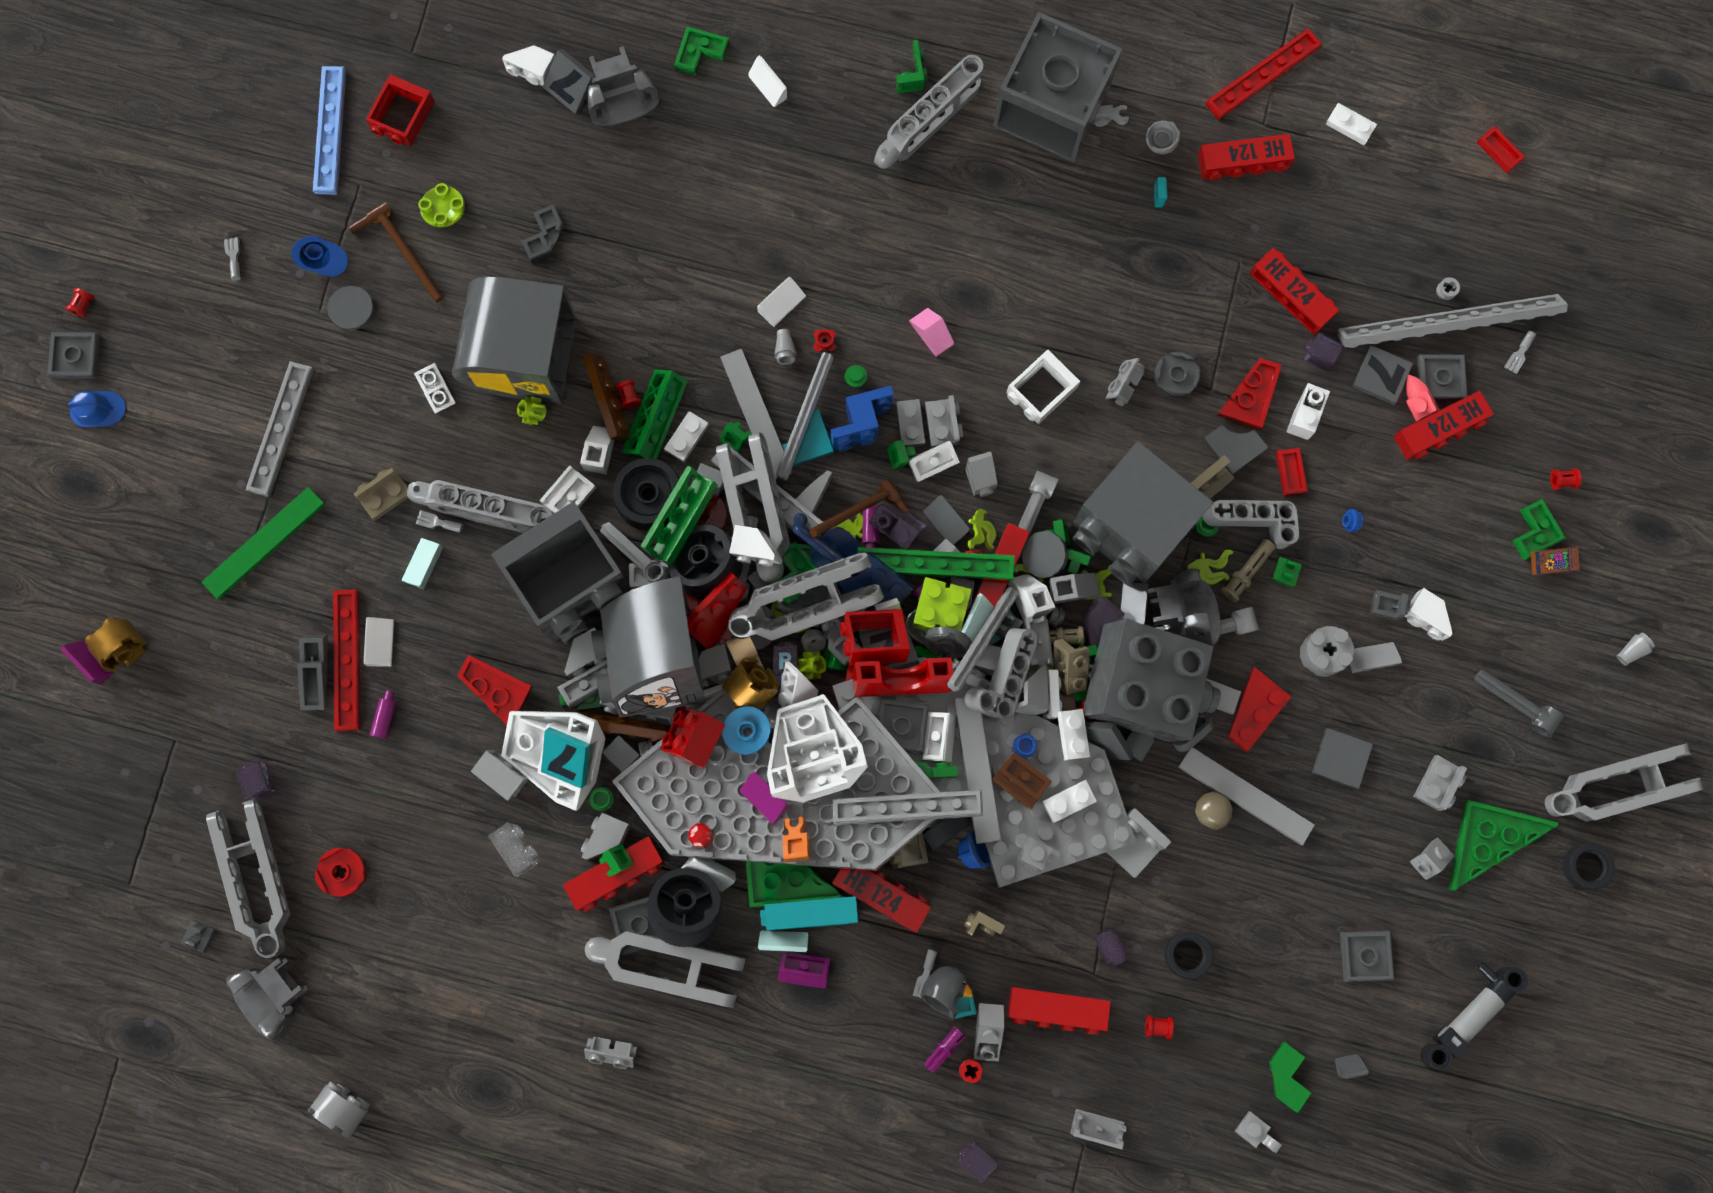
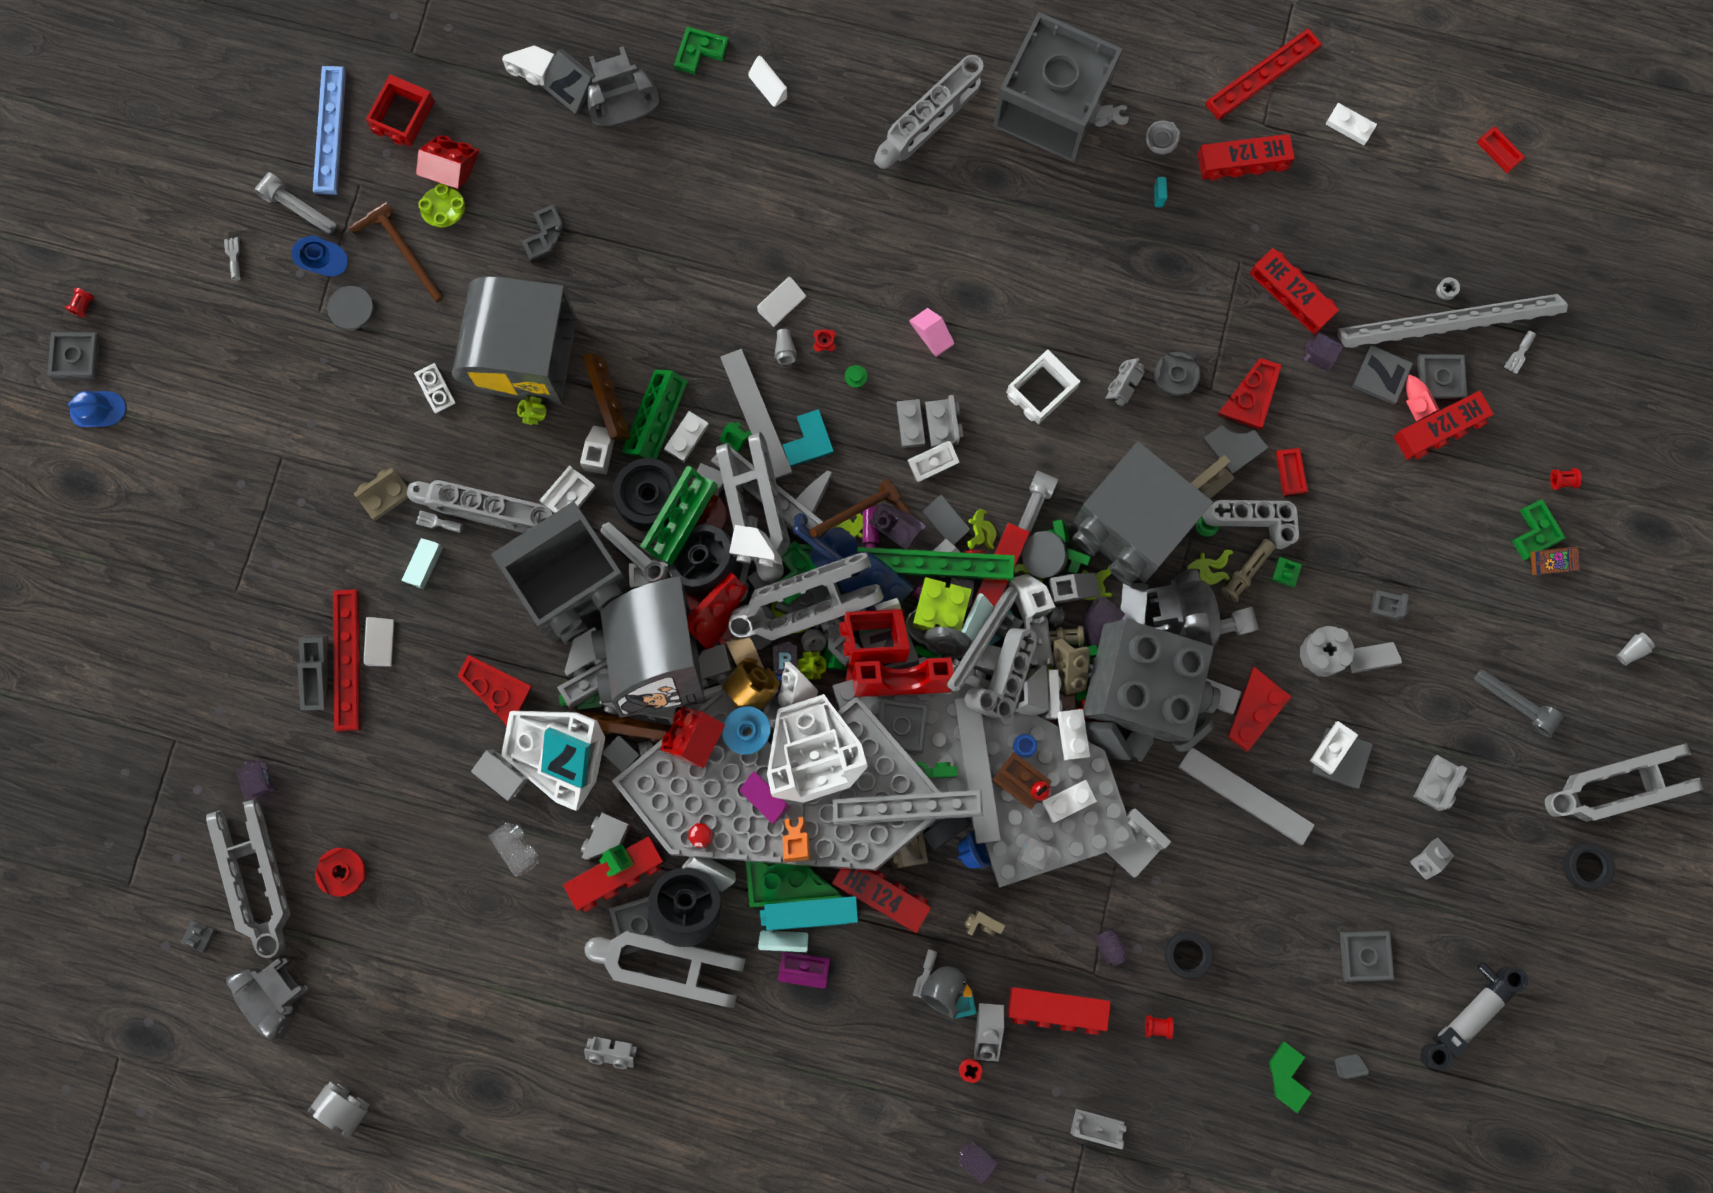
magenta slope [61,641,113,685] -> none
pearl gold brick [85,617,147,672] -> none
green tile [201,487,325,600] -> none
light grey tile [245,361,314,498] -> none
magenta cylinder [369,690,397,739] -> none
green plate [590,787,614,812] -> none
red bush [615,380,642,409] -> none
light grey axle [776,352,834,480] -> none
blue bracket [831,386,894,452] -> none
green tile [887,440,916,471] -> none
green bracket [896,40,927,94] -> none
white slope [922,712,957,762] -> none
magenta axle [924,1026,966,1073] -> none
light grey slope [965,451,998,497] -> none
dark tan hair [1195,792,1233,830] -> none
light grey plate [1235,1111,1282,1153] -> none
white slope [1286,383,1330,440] -> none
blue plate [1342,509,1363,532] -> none
white slope [1404,588,1452,641] -> none
green tile [1448,800,1558,891] -> none
none -> light grey axle [254,172,337,235]
none -> red slope [416,135,479,189]
none -> red hinge [1031,781,1051,801]
none -> white plate [1310,721,1358,775]

